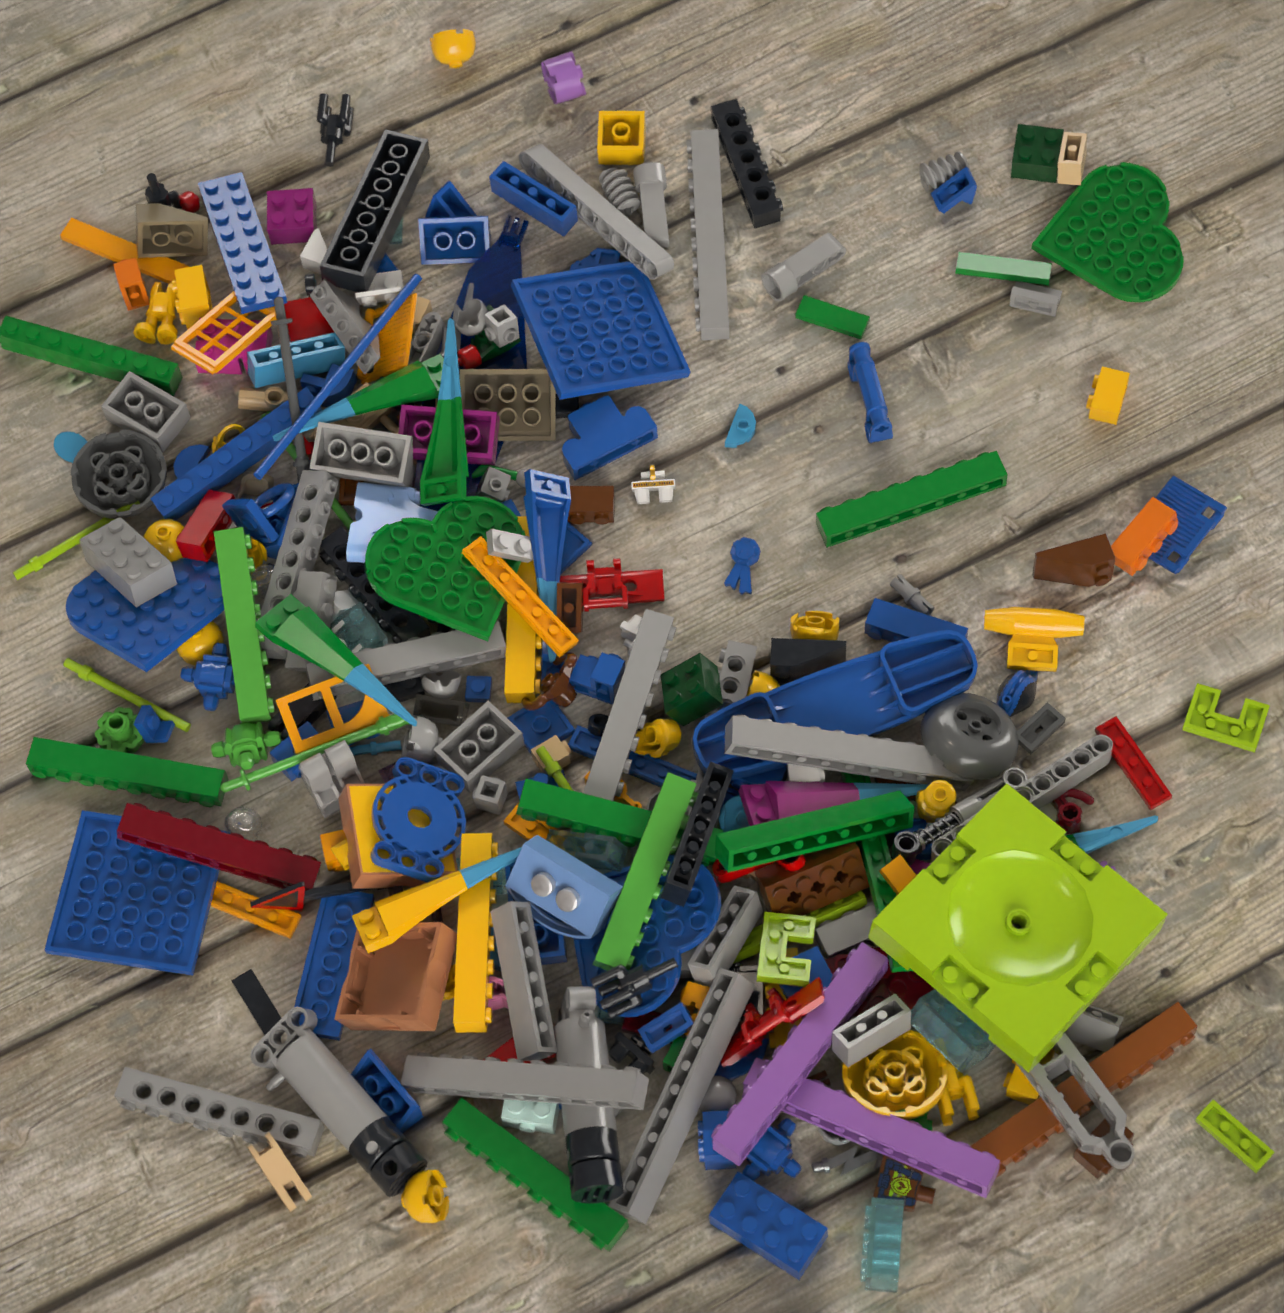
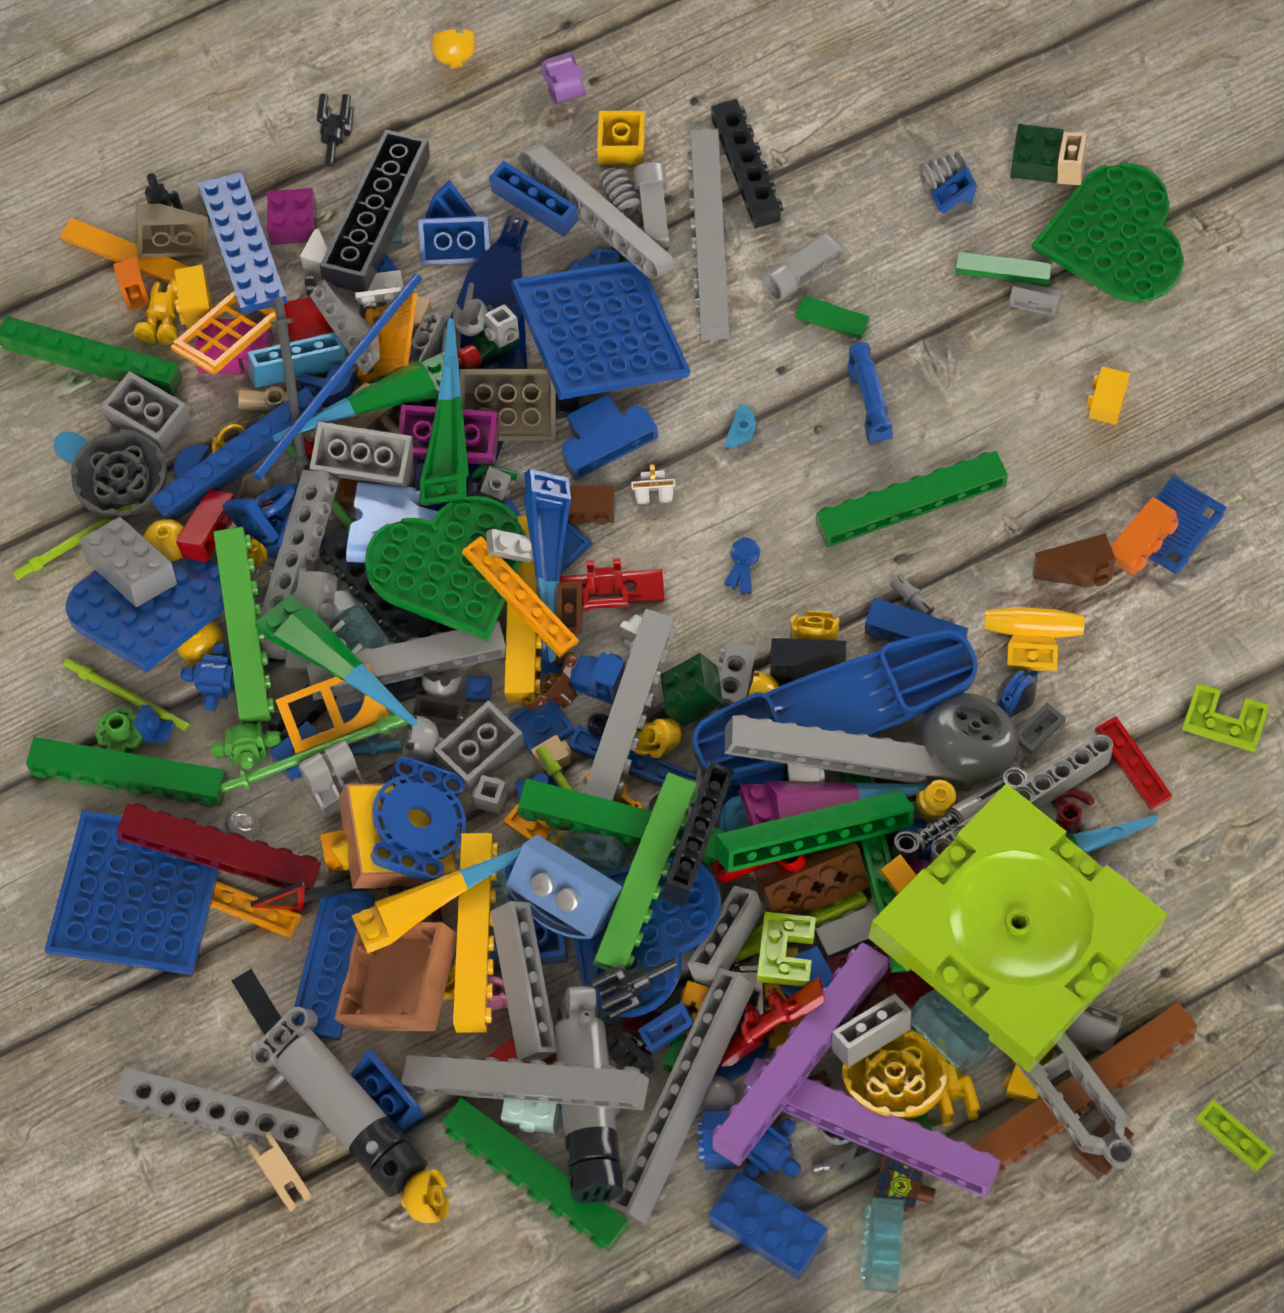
red piece [179,191,200,213] -> none

